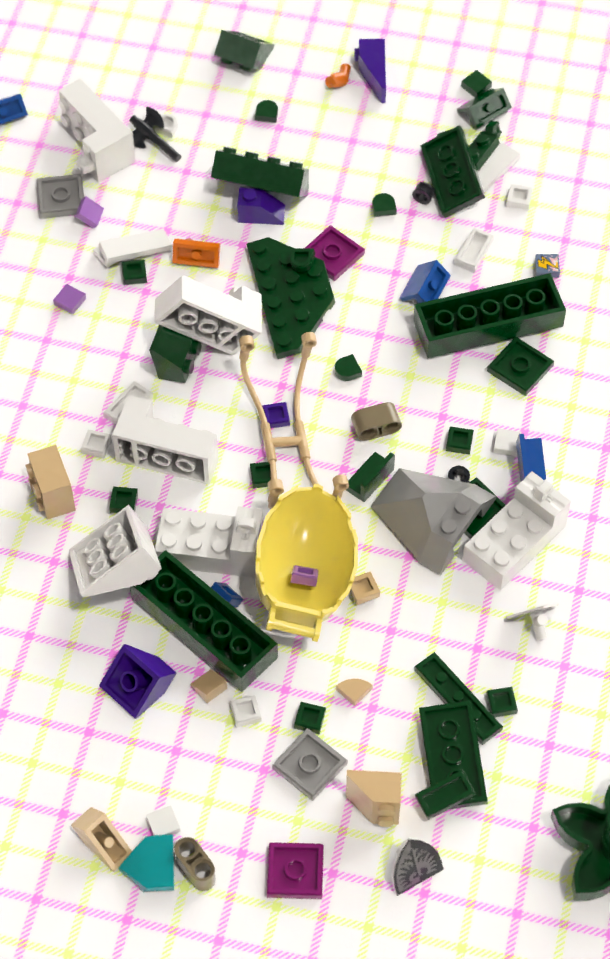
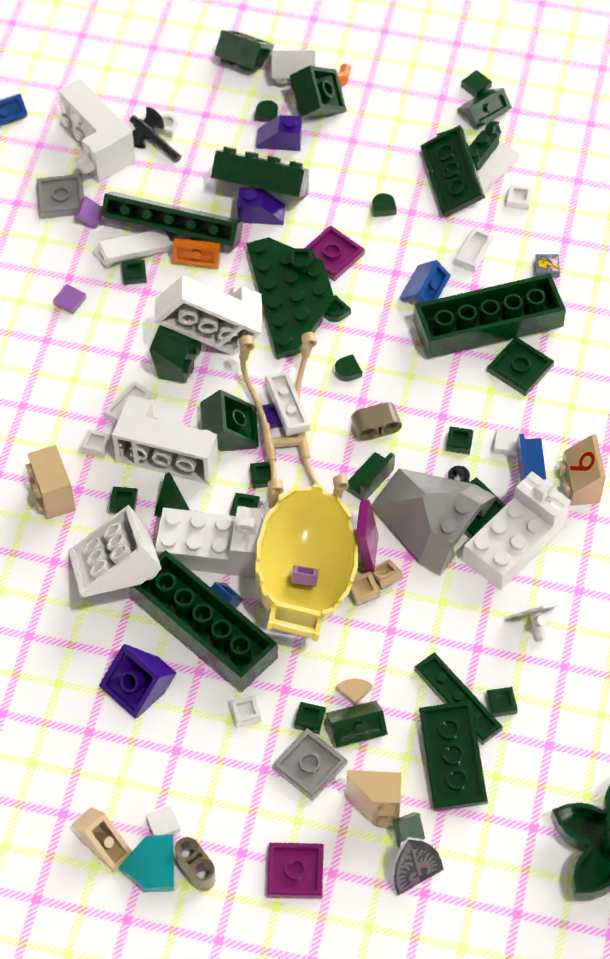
tan slope [191,669,228,703] -> none
dark purple slope [354,38,386,103] -> none
black bush [412,182,435,205] -> none
dark green tile [415,770,476,820] -> none
none -> dark green brick [101,191,244,246]
none -> dark green slope [154,472,190,517]
none -> dark green slope [200,389,259,451]
none -> dark green tile [230,492,260,516]
none -> dark purple slope [256,115,302,151]
none -> white tile [264,371,311,436]
none -> white slope [271,50,316,83]
none -> dark green slope [289,65,347,119]
none -> dark green tile [324,295,351,322]
none -> dark green panel [326,701,388,747]
none -> magenta tile [356,500,379,572]
none -> tan tile [371,559,403,589]
none -> tile [392,812,425,847]
none -> tan slope [559,434,606,506]

